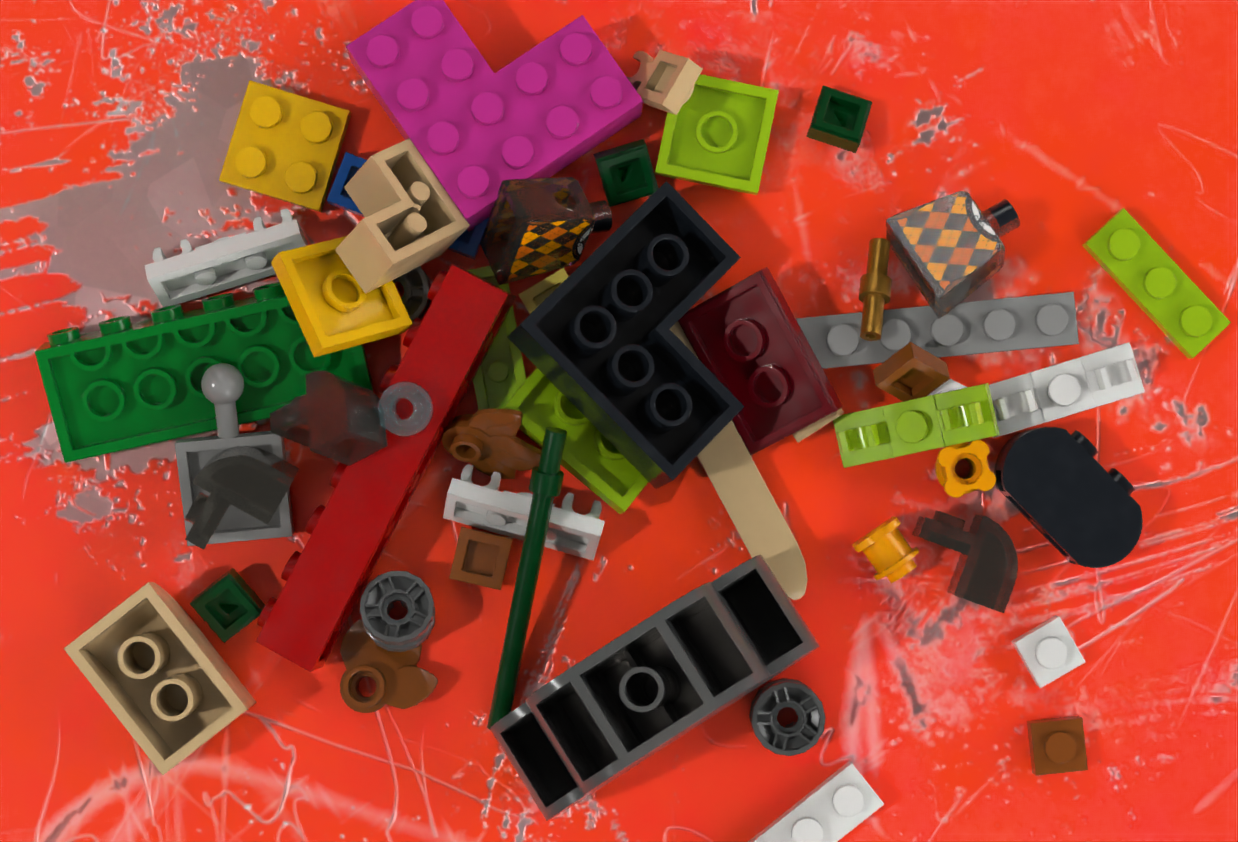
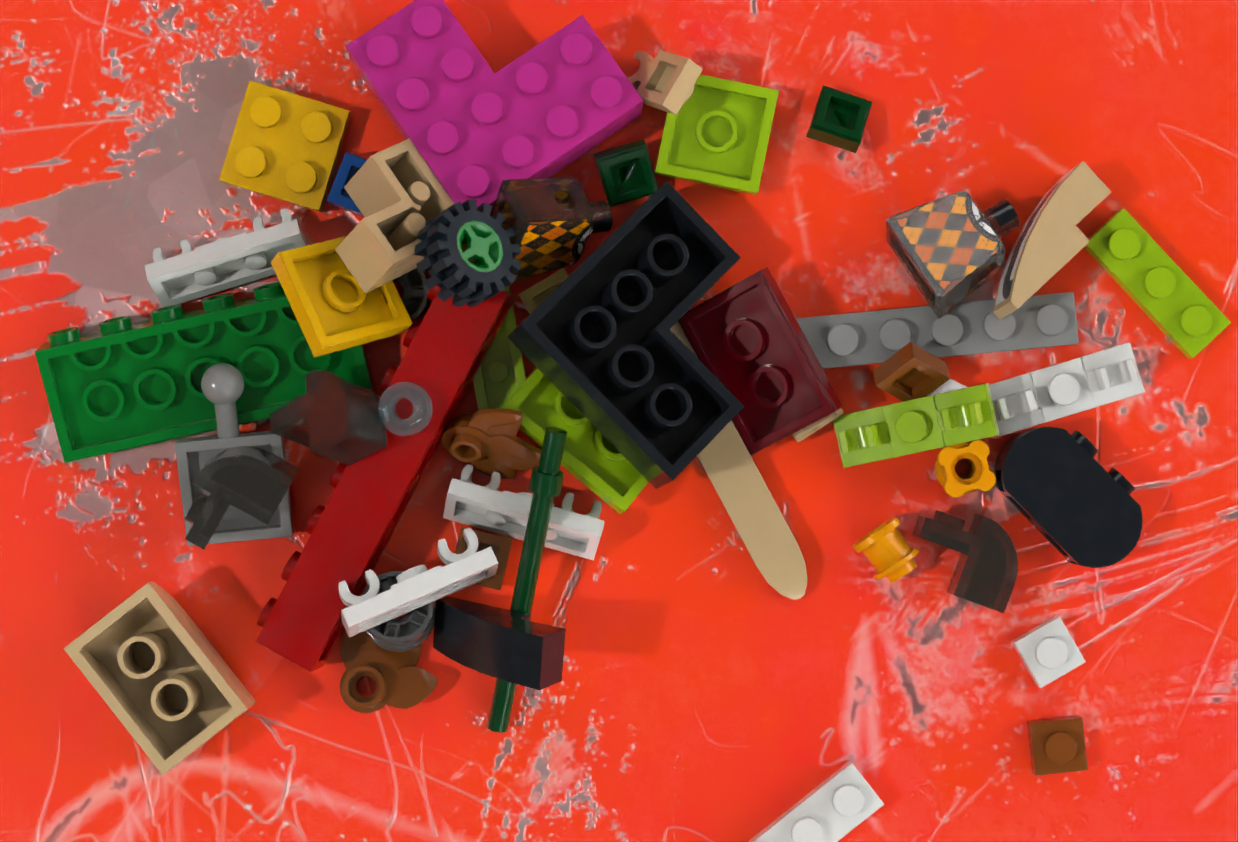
dark green tile [190,567,265,643] -> none
dark grey brick [490,555,820,821] -> none
dark grey wheel [749,678,826,756] -> none
pearl gold bar [859,238,892,341] -> none
none -> white plate [339,528,499,637]
none -> black wheel [415,200,521,307]
none -> black slope [433,596,566,690]
none -> tan slope [993,161,1111,320]

